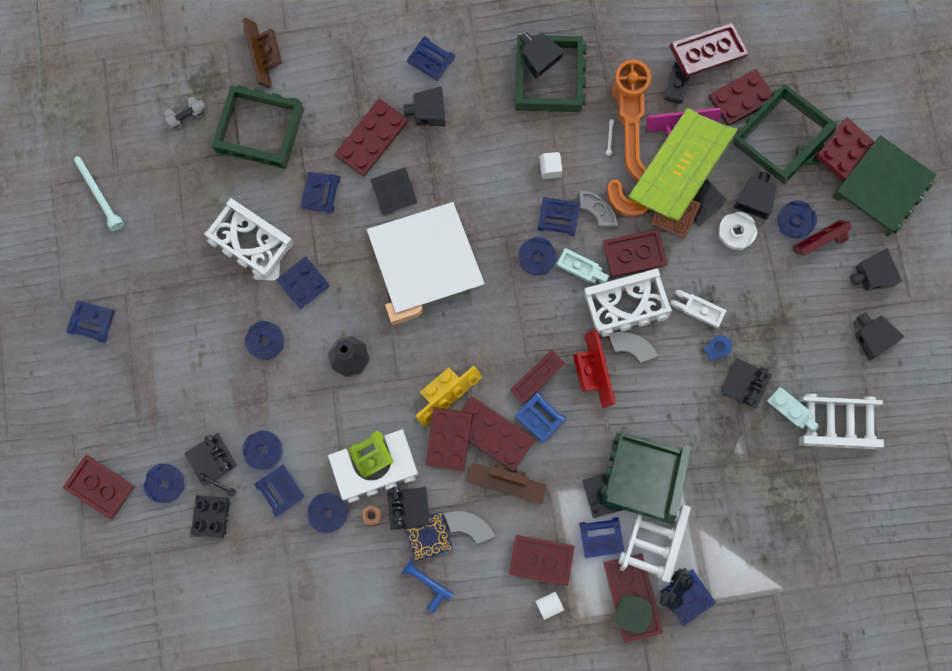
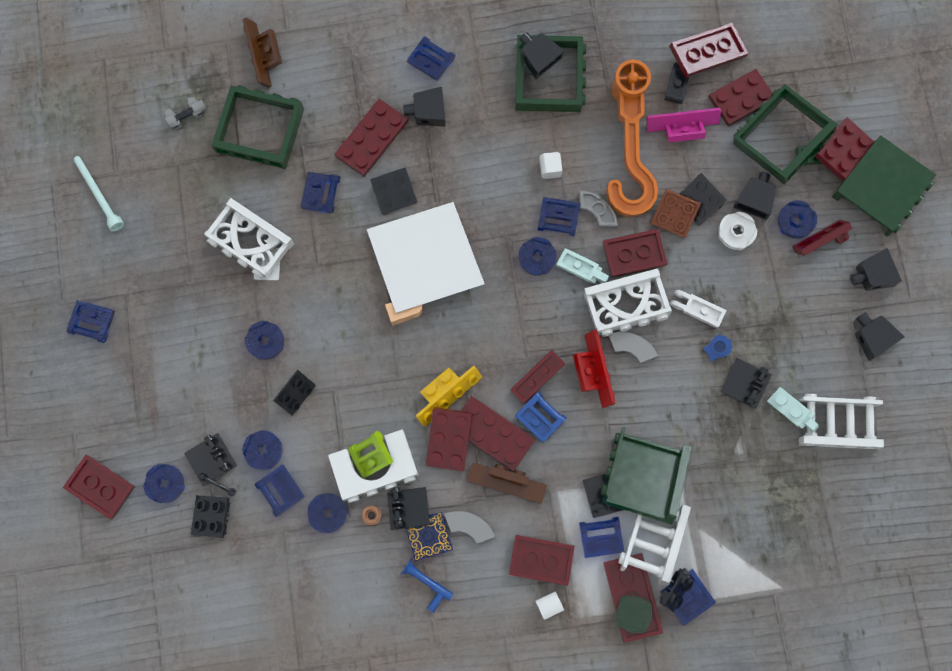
clear blue plate [276,256,330,309] -> none
black cone [328,336,370,377] -> none
white hinge [605,119,614,156] -> none
lime hinge [629,107,737,221] -> none
none -> black hinge [273,369,316,416]

